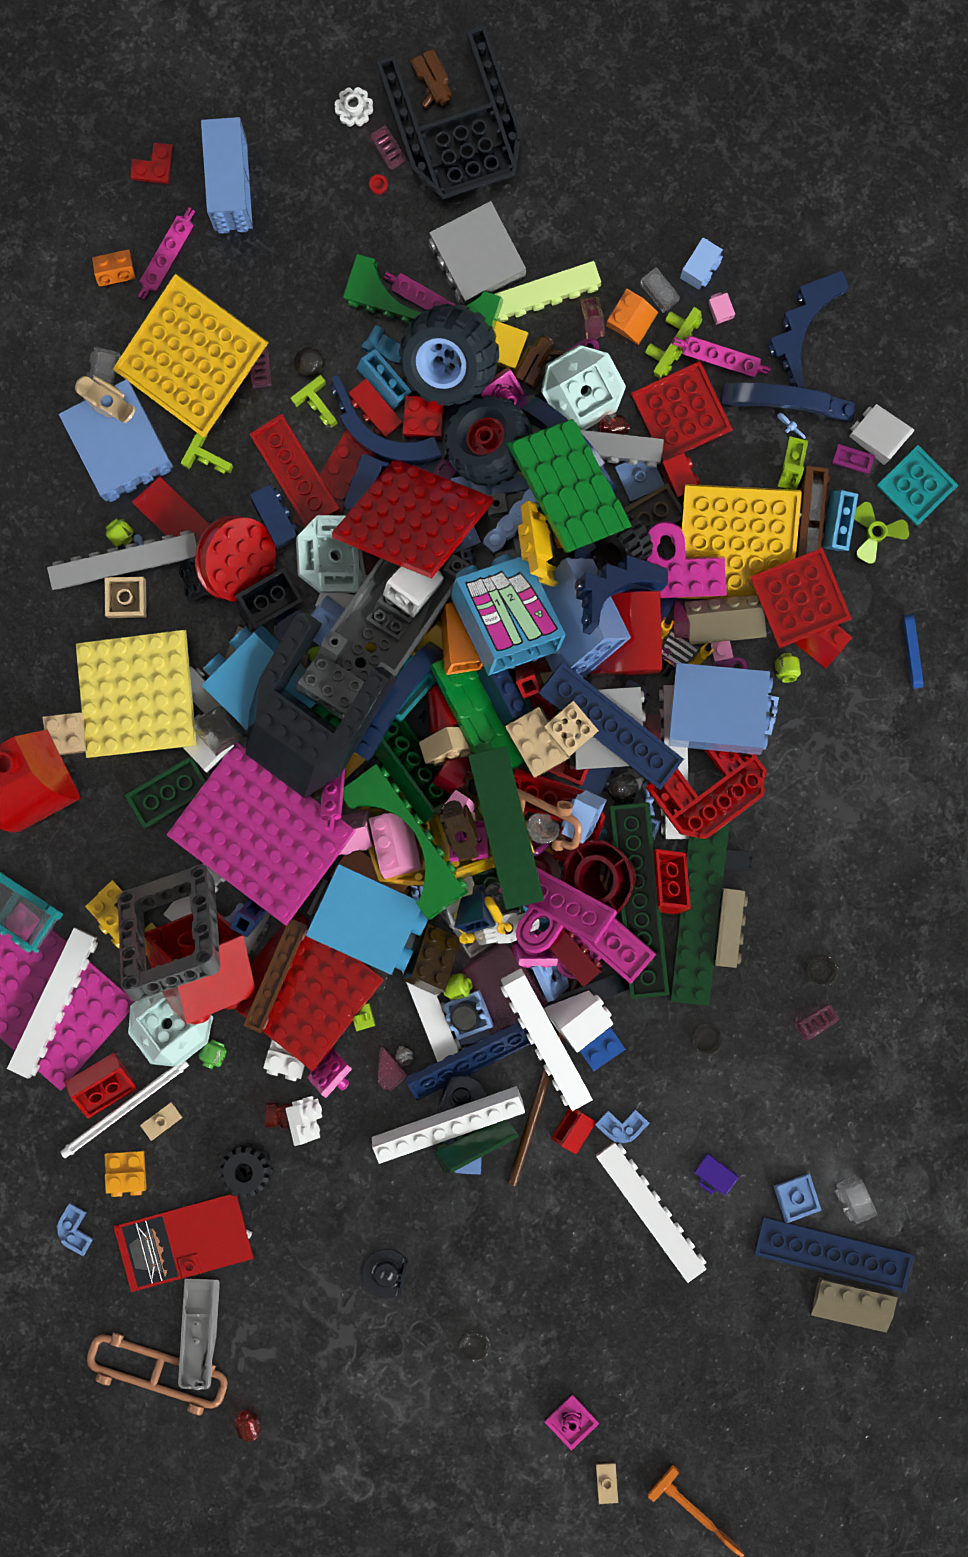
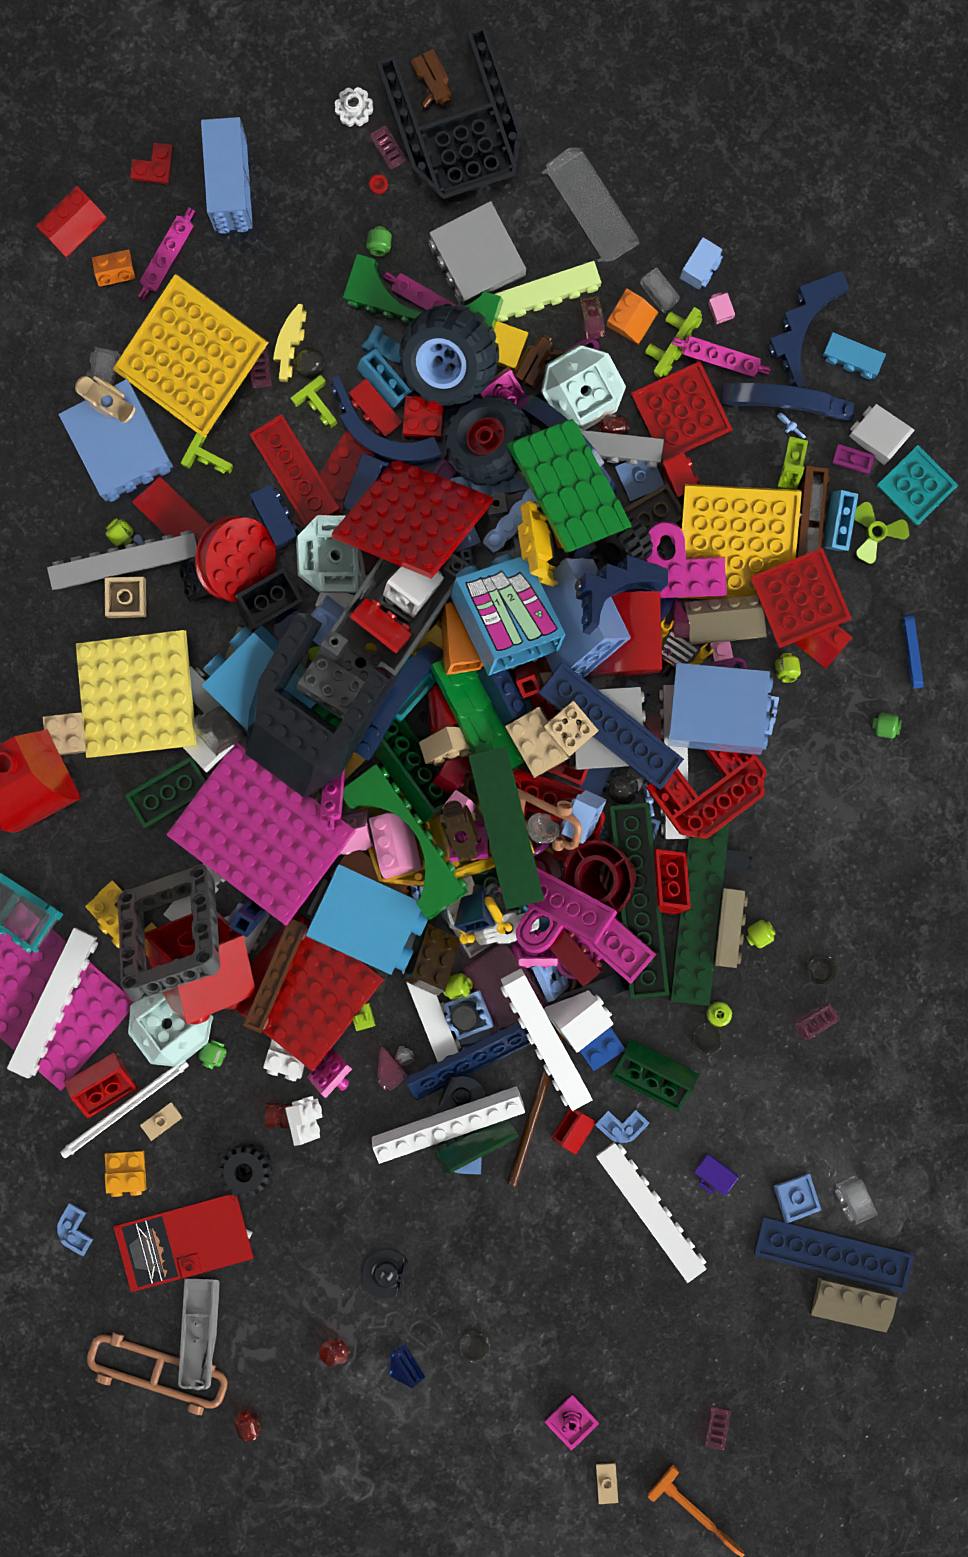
none -> red slope [36,186,107,258]
none -> light yellow slope [273,304,306,383]
none -> clear red head [319,1339,349,1367]
none -> red slope [349,597,414,653]
none -> bright green head [366,226,392,256]
none -> clear blue slope [390,1345,426,1388]
none -> clear piece [542,148,640,262]
none -> dark green slope [610,1039,699,1112]
none -> clear pink slope [704,1407,731,1451]
none -> lime head [706,1001,732,1027]
none -> lime head [746,920,776,948]
none -> dark azure brick [822,332,886,379]
none -> bright green head [872,712,902,739]

